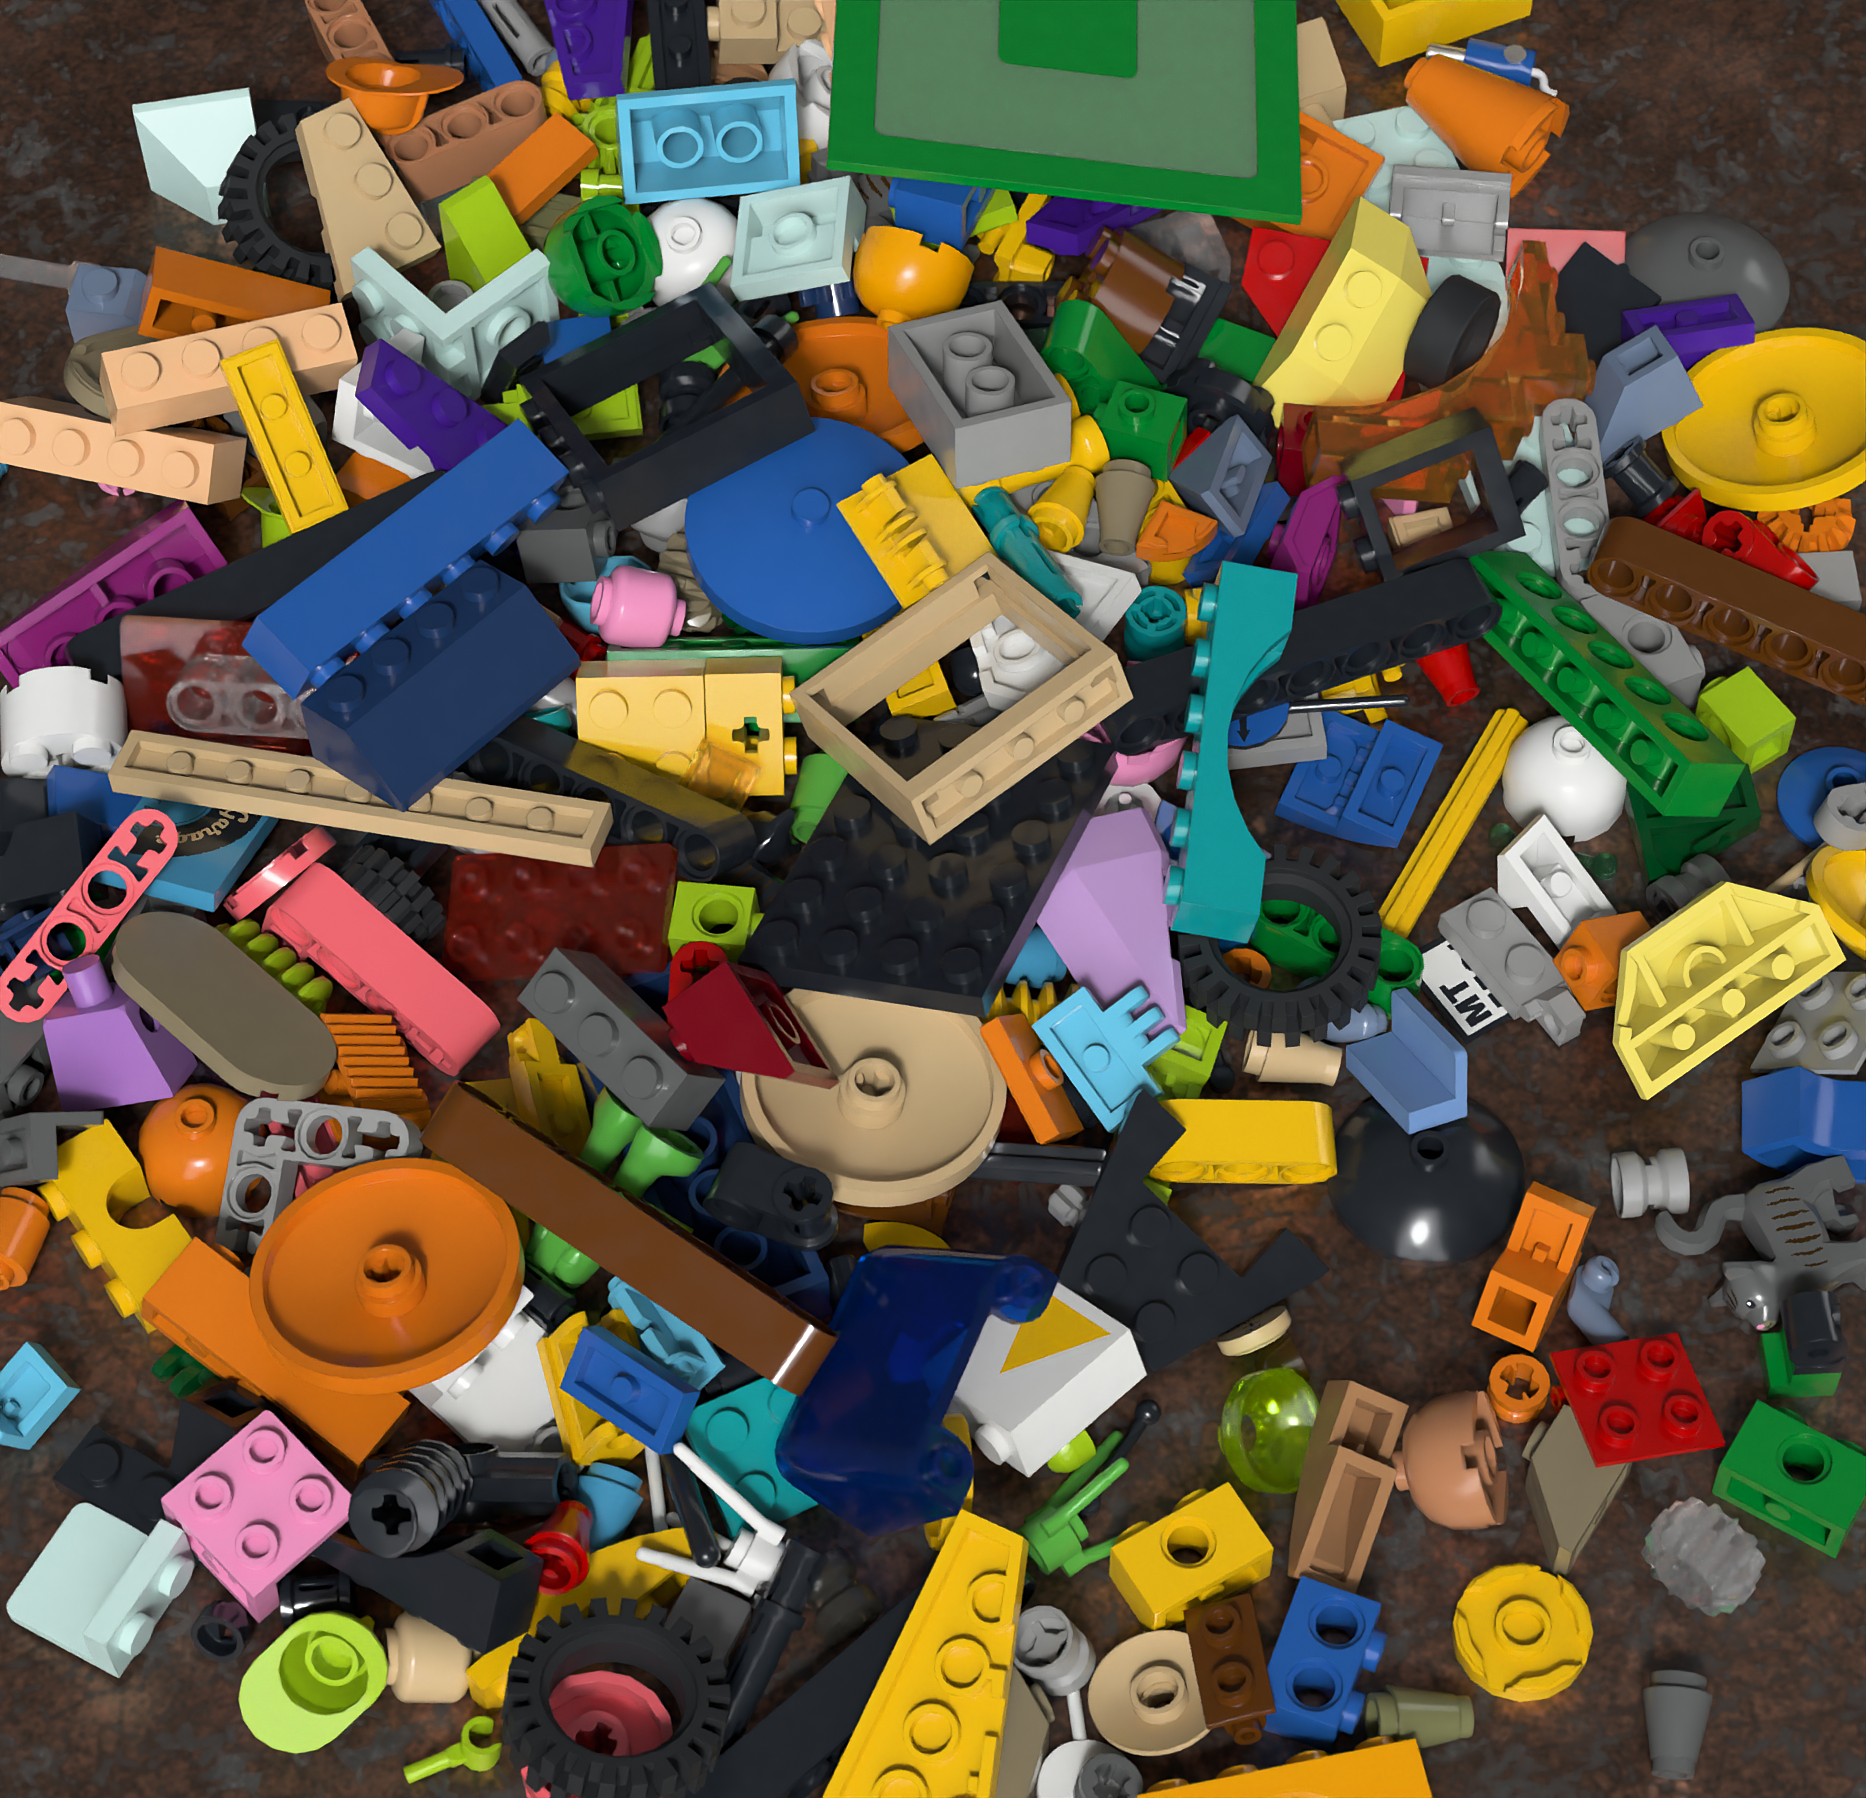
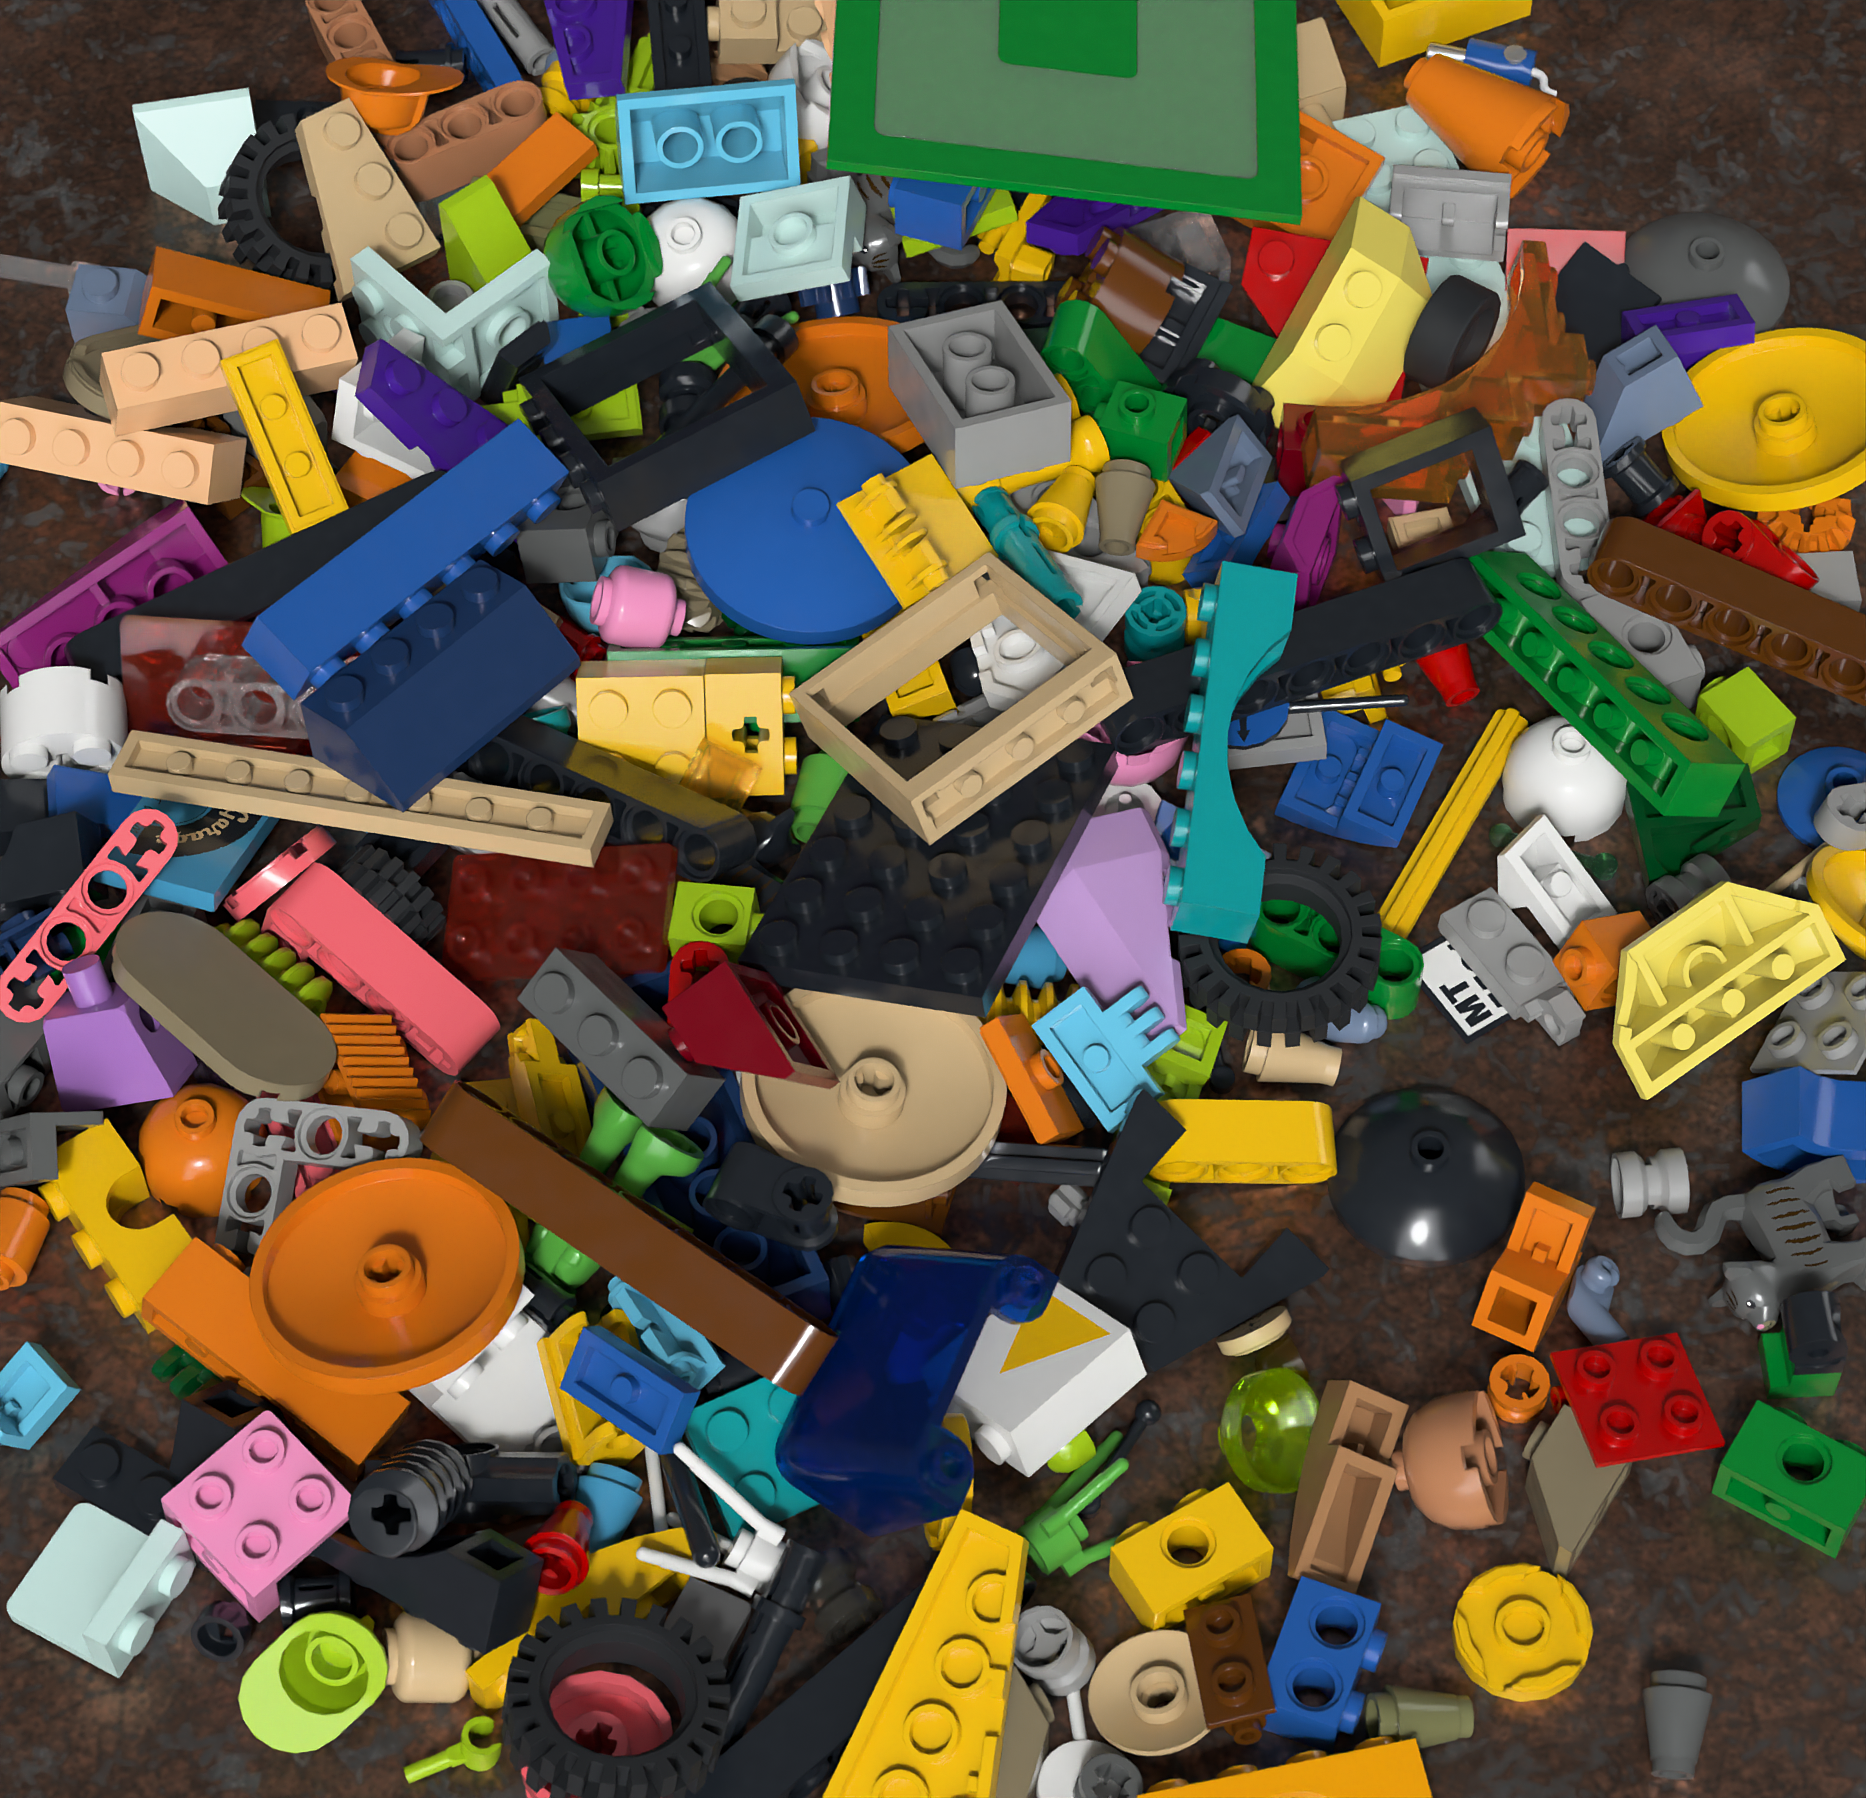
light orange cylinder [852,226,974,331] -> none
medium blue panel [1346,987,1467,1135] -> none
clear gear [1641,1496,1766,1617] -> none

